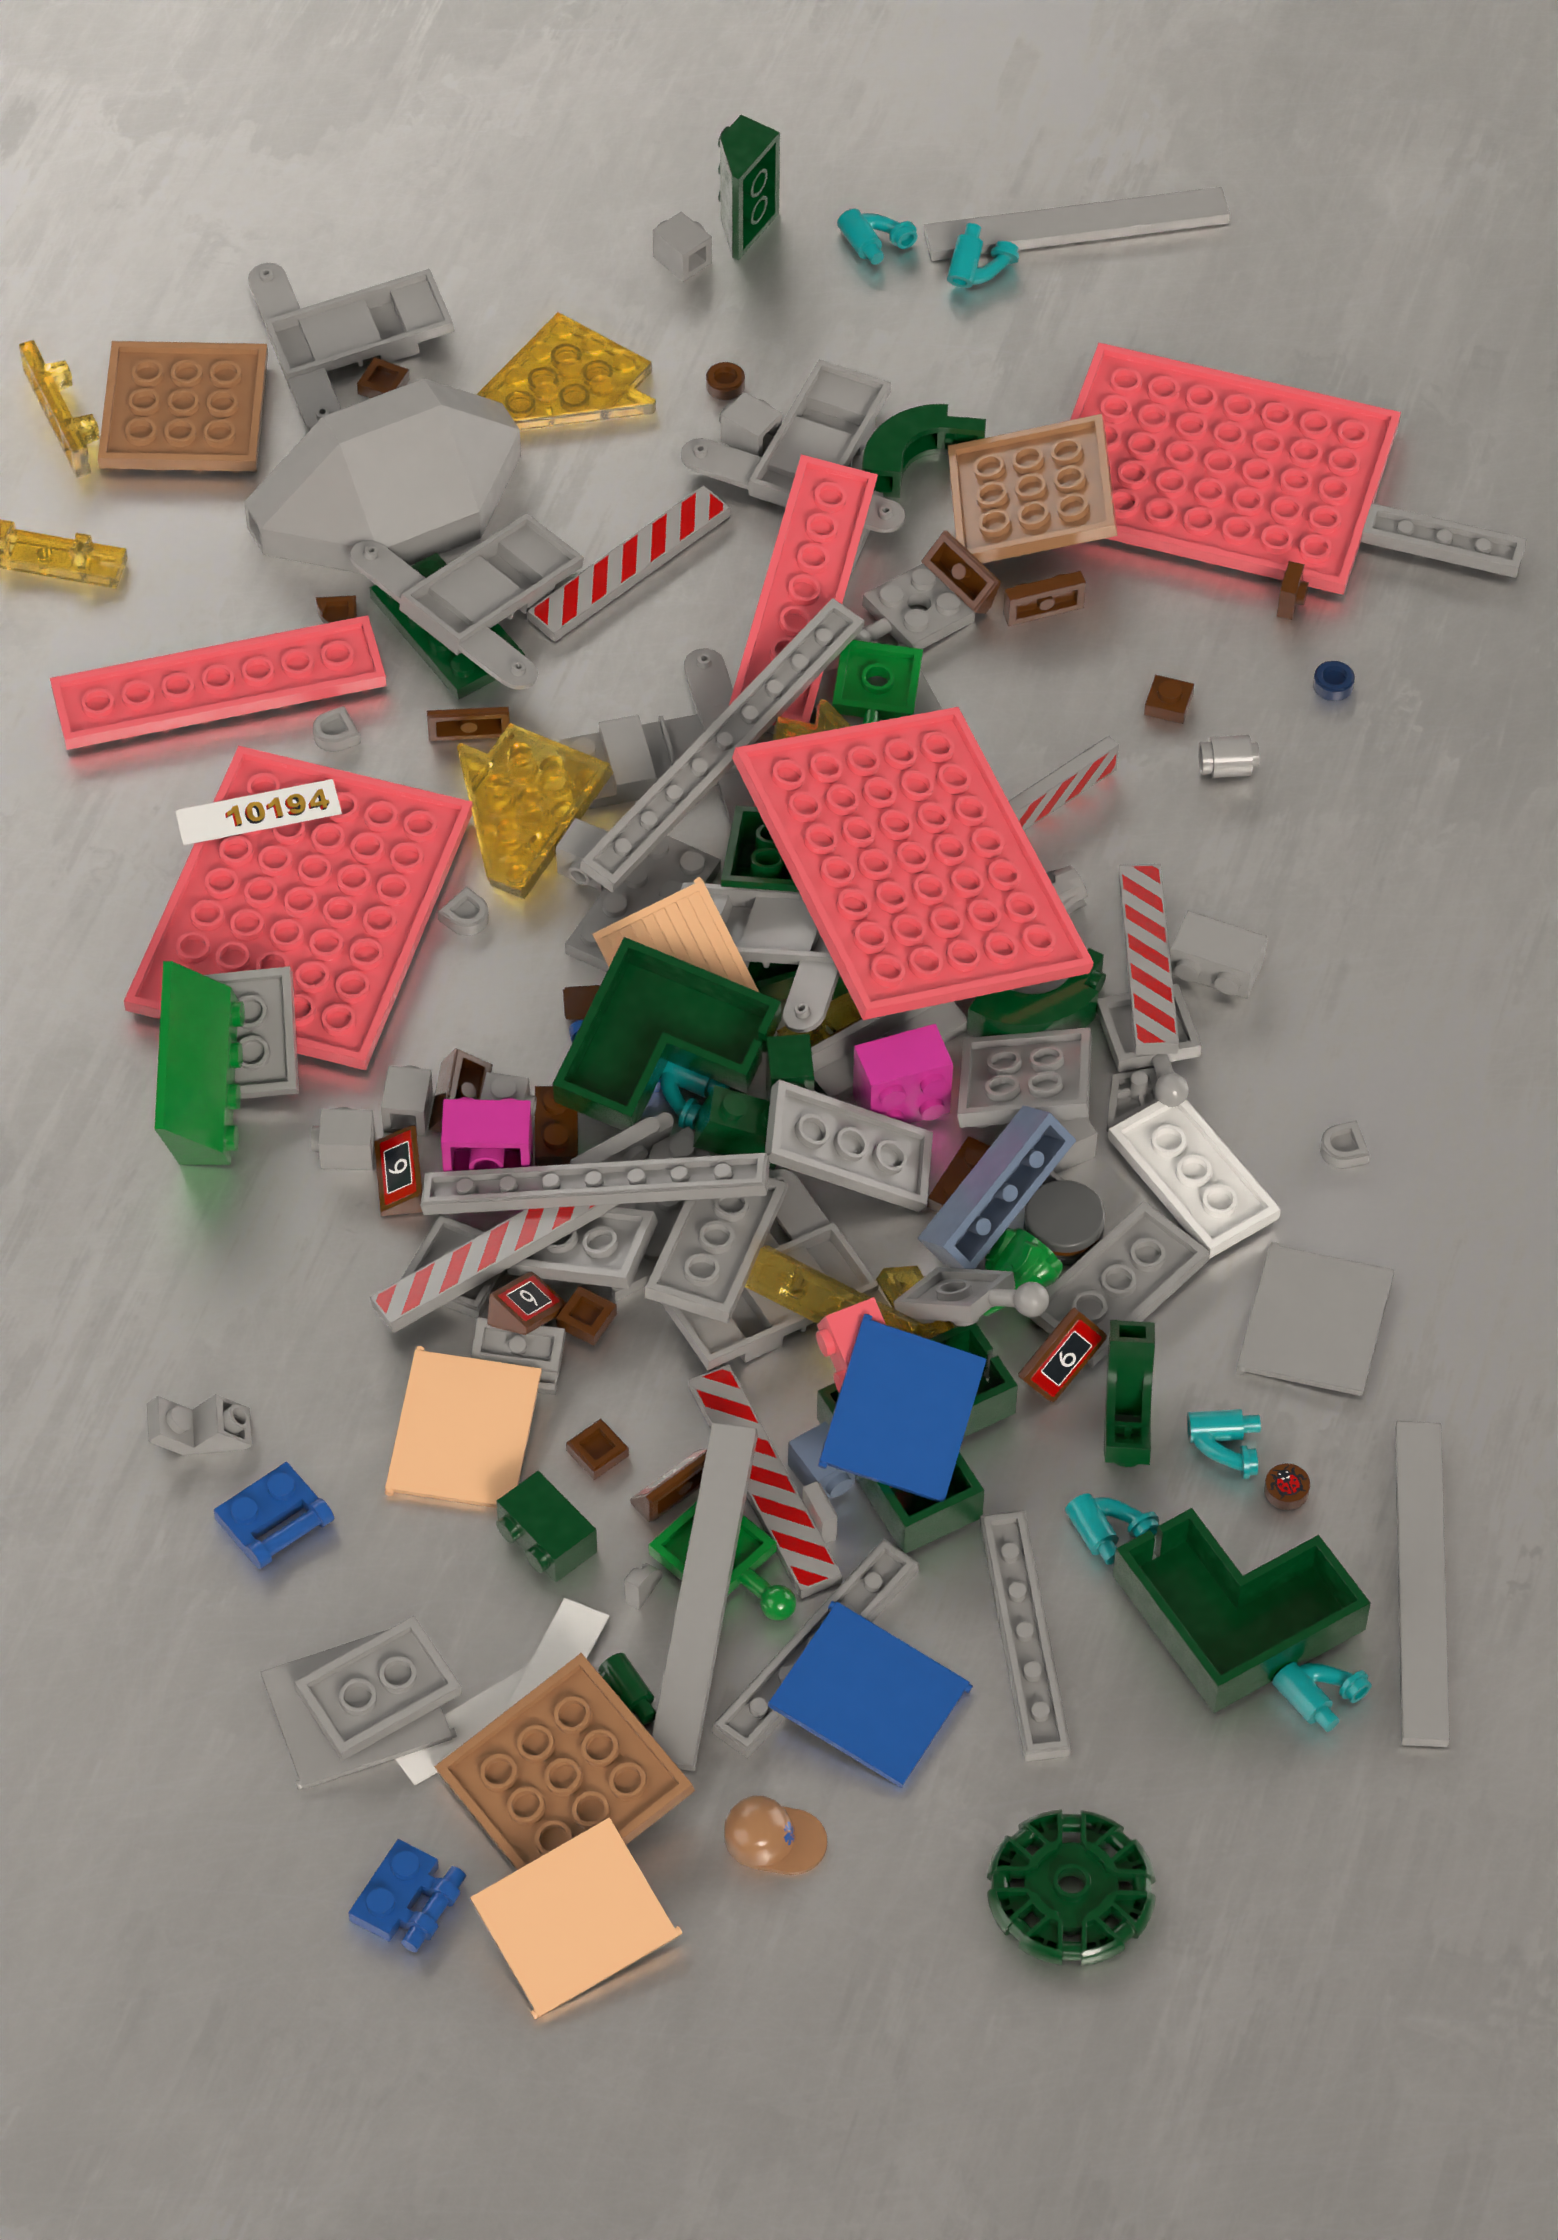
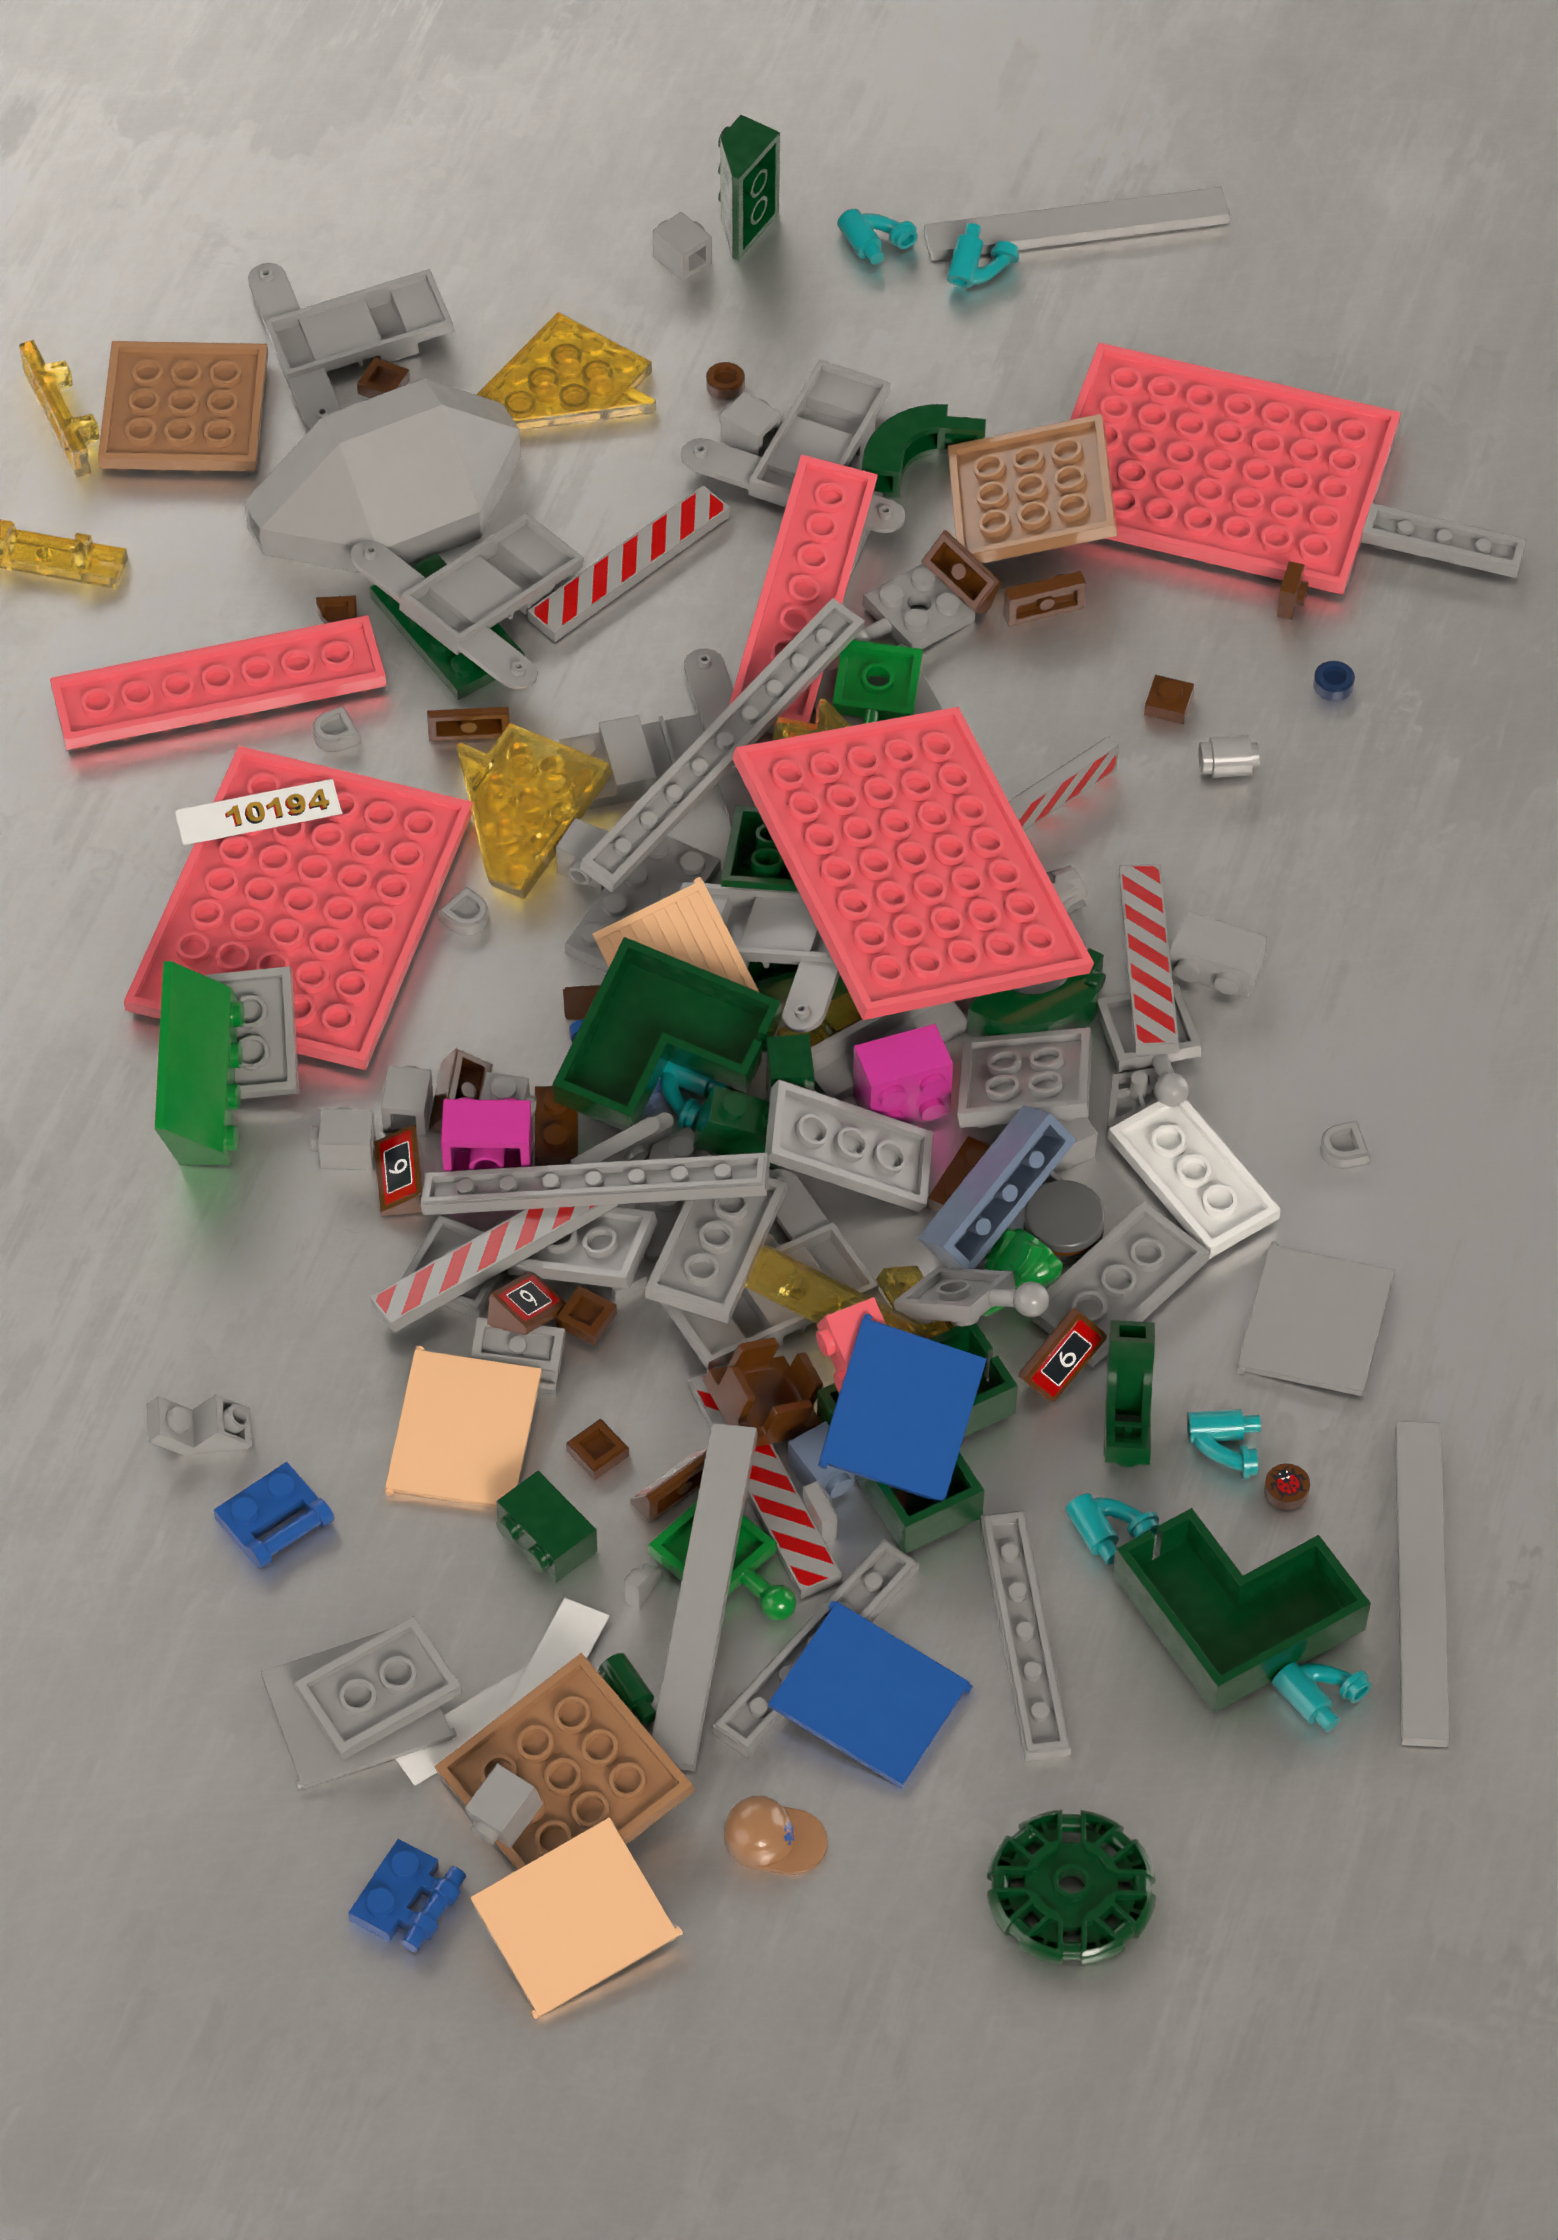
none -> light grey brick [464,1763,543,1849]
none -> reddish brown panel [703,1338,823,1447]

